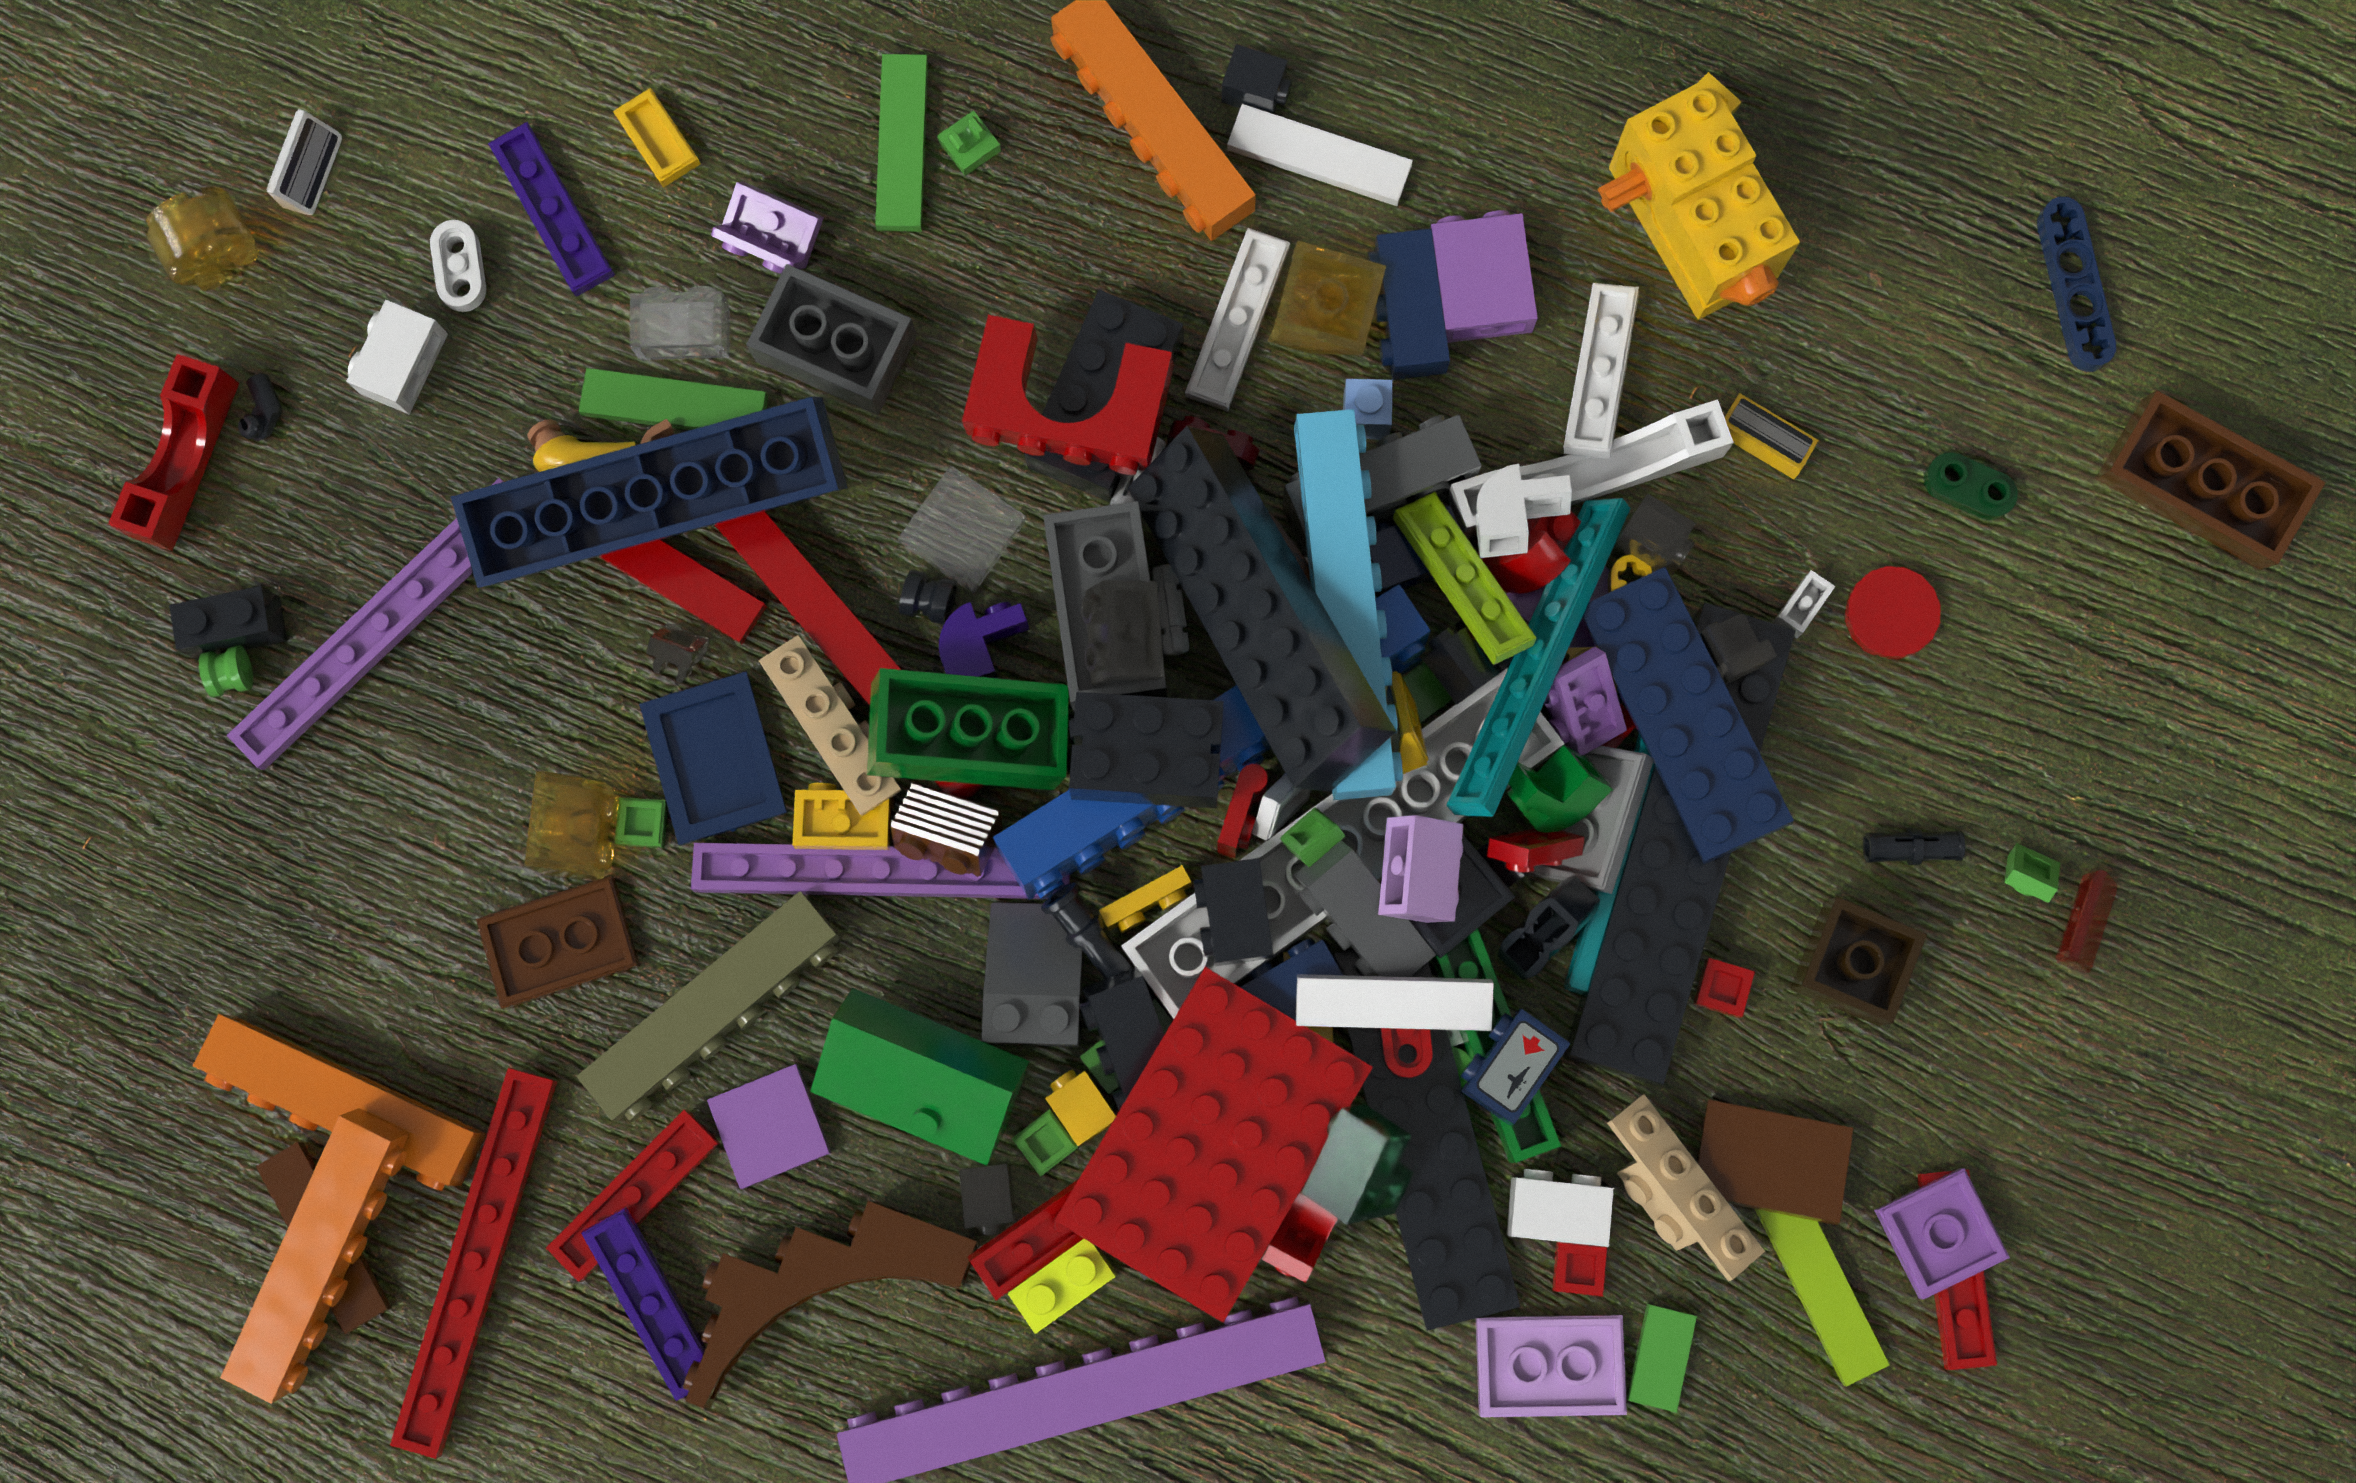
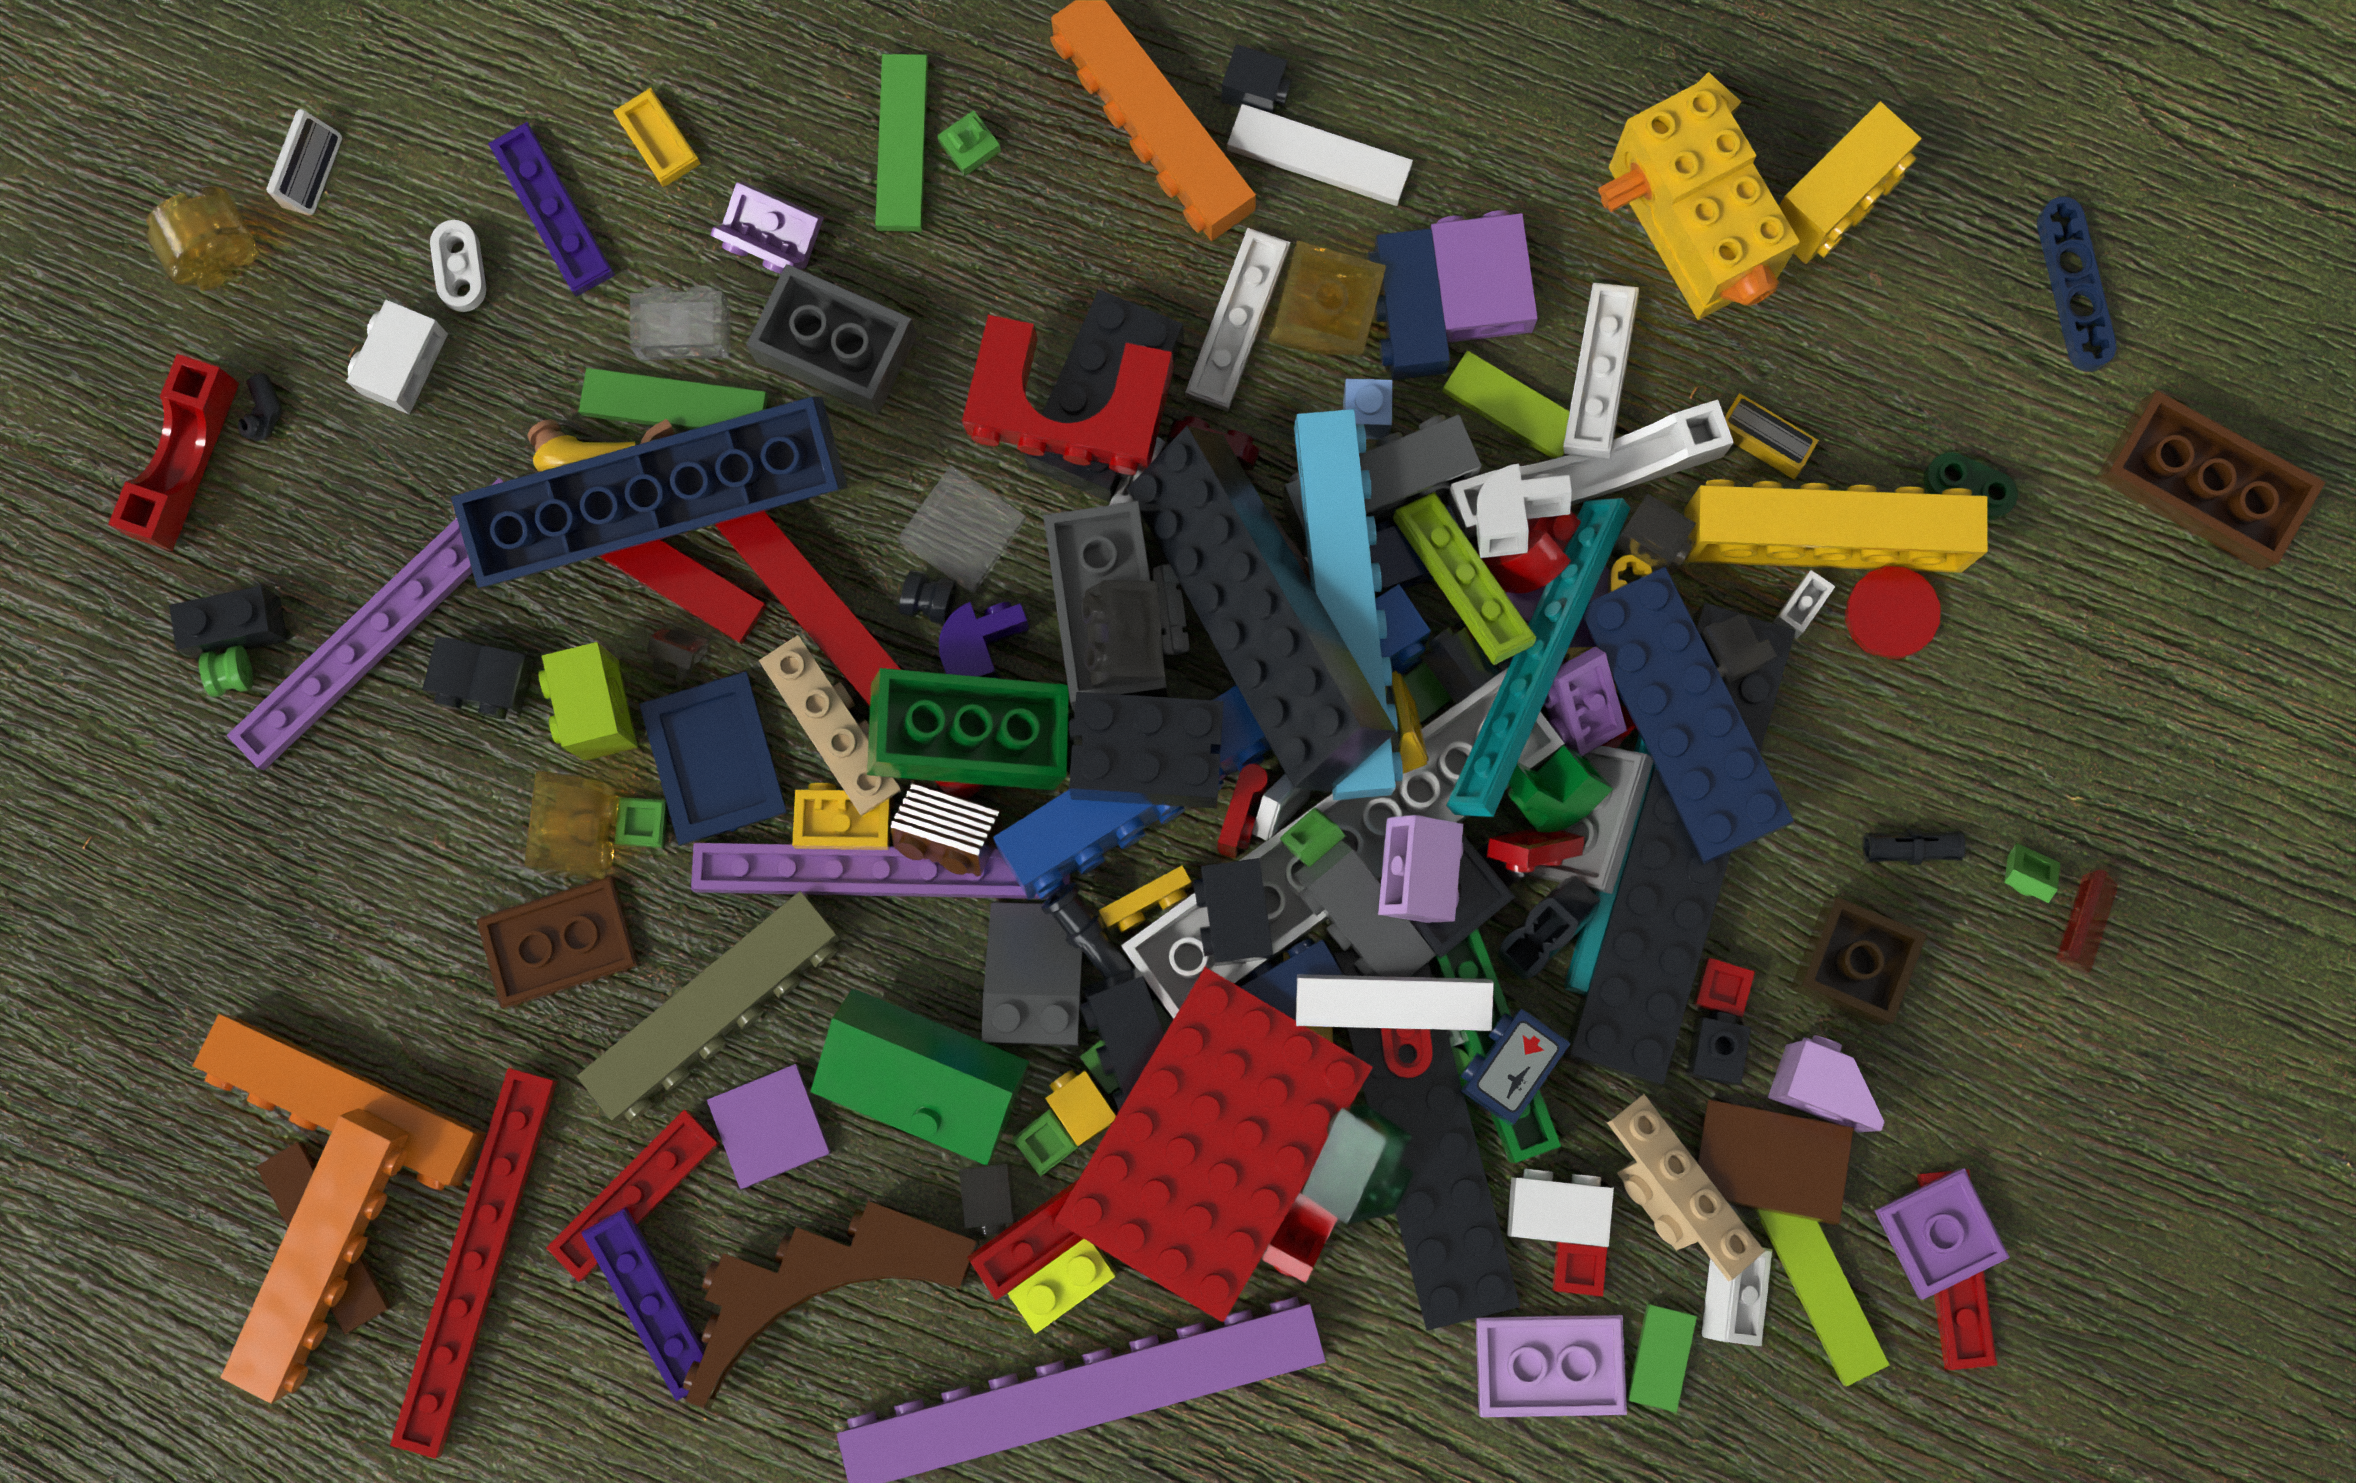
none -> black brick [422,636,535,720]
none -> lime brick [539,642,638,761]
none -> lime tile [1442,350,1570,459]
none -> yellow brick [1683,479,1988,573]
none -> black brick [1685,1011,1751,1086]
none -> white slope [1702,1248,1772,1346]
none -> lavender slope [1768,1035,1884,1132]
none -> yellow brick [1779,101,1922,264]

